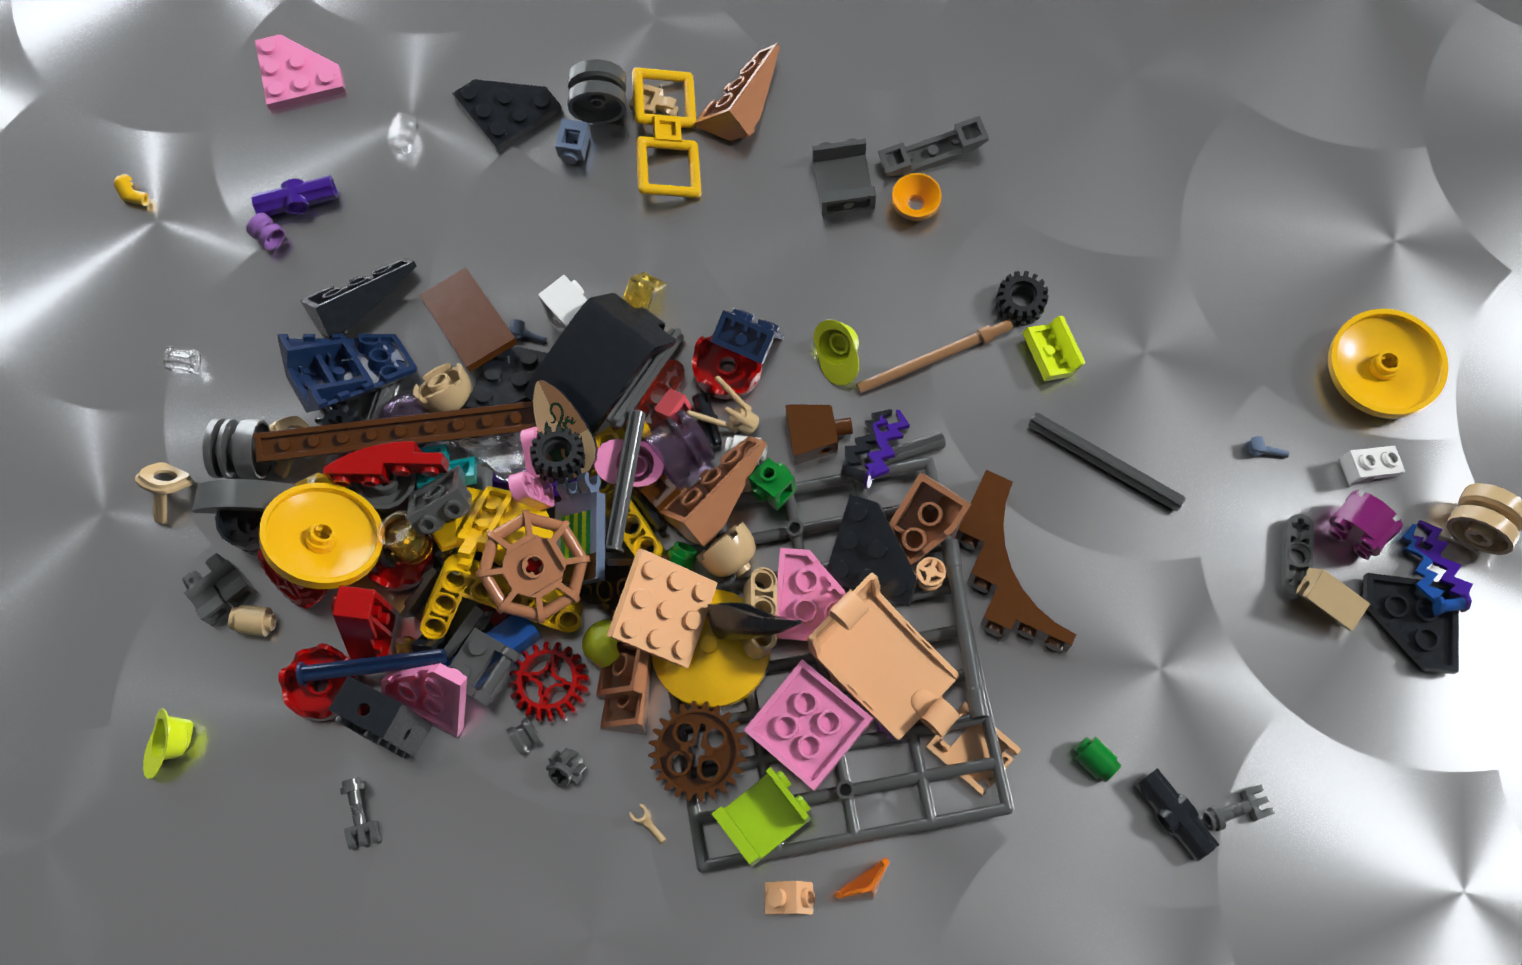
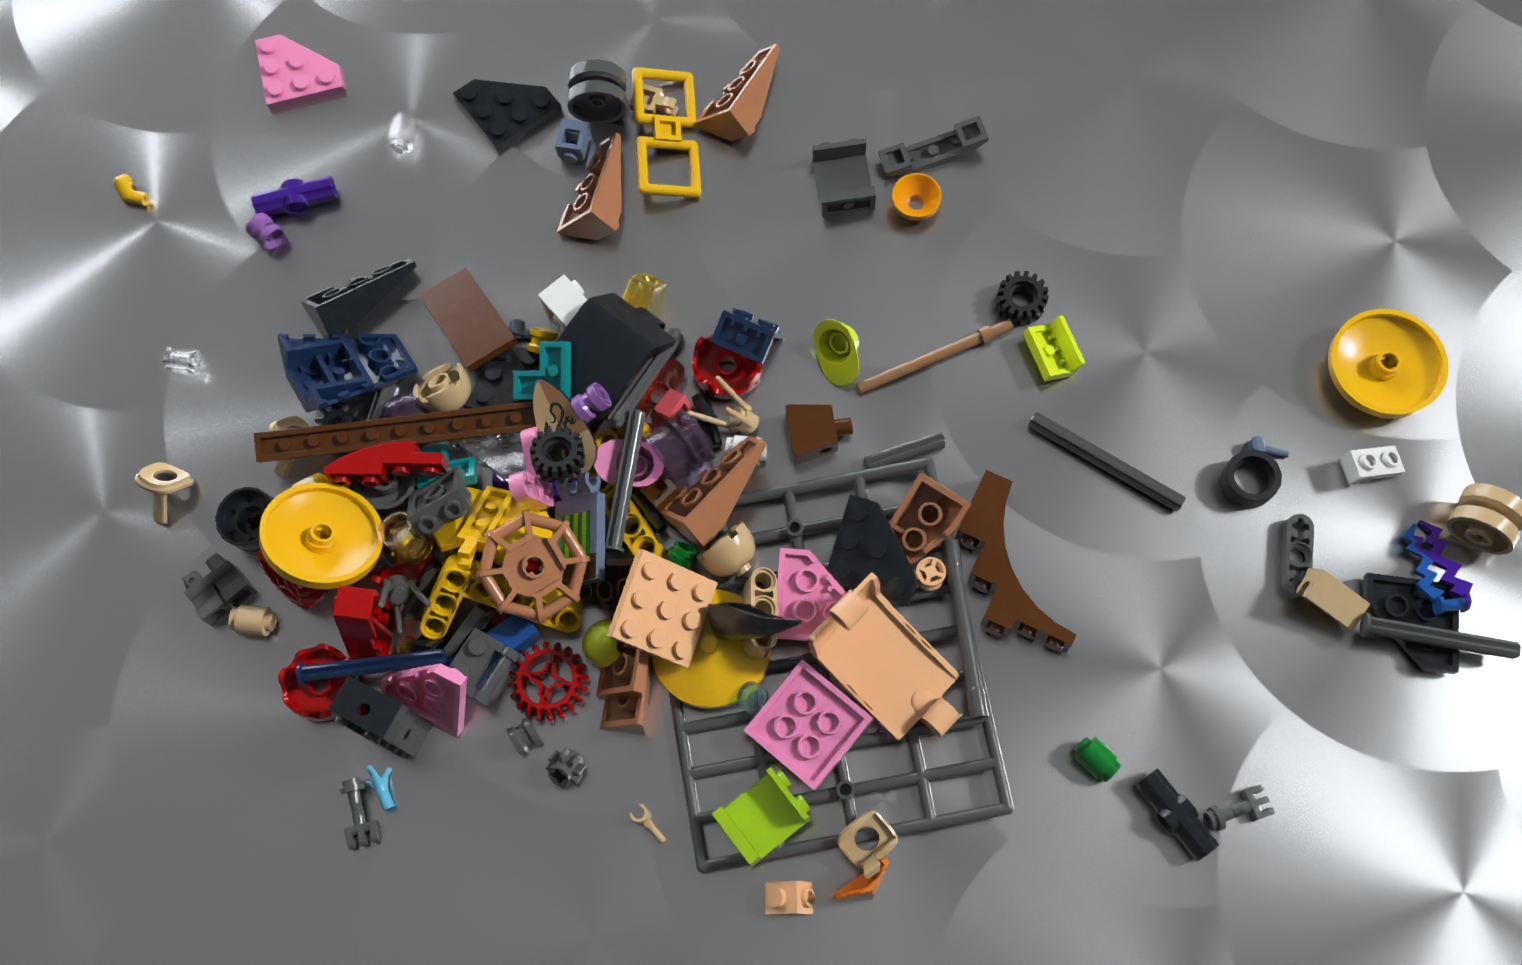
neon yellow piece [143,708,194,779] -> none
dark grey slope [192,479,298,514] -> none
flat silver wheel [202,419,272,480] -> none
reddish brown gear [648,701,748,802] -> none
green brick [749,457,797,511] -> none
piece [841,409,910,490] -> none
light nougat container [925,702,1021,797] -> none
magenta brick [1328,490,1403,560] -> none
none -> medium azure bar [365,765,395,811]
none -> dark grey plant [378,575,431,634]
none -> teal plate [513,341,571,400]
none -> yellow wheel [527,327,558,354]
none -> nougat wedge [557,133,622,240]
none -> medium lavender wheel [571,382,612,422]
none -> clear light blue tile [737,681,769,714]
none -> tan piece [837,810,898,879]
none -> black tyre [1221,449,1282,508]
none -> dark grey axle [1360,612,1521,659]

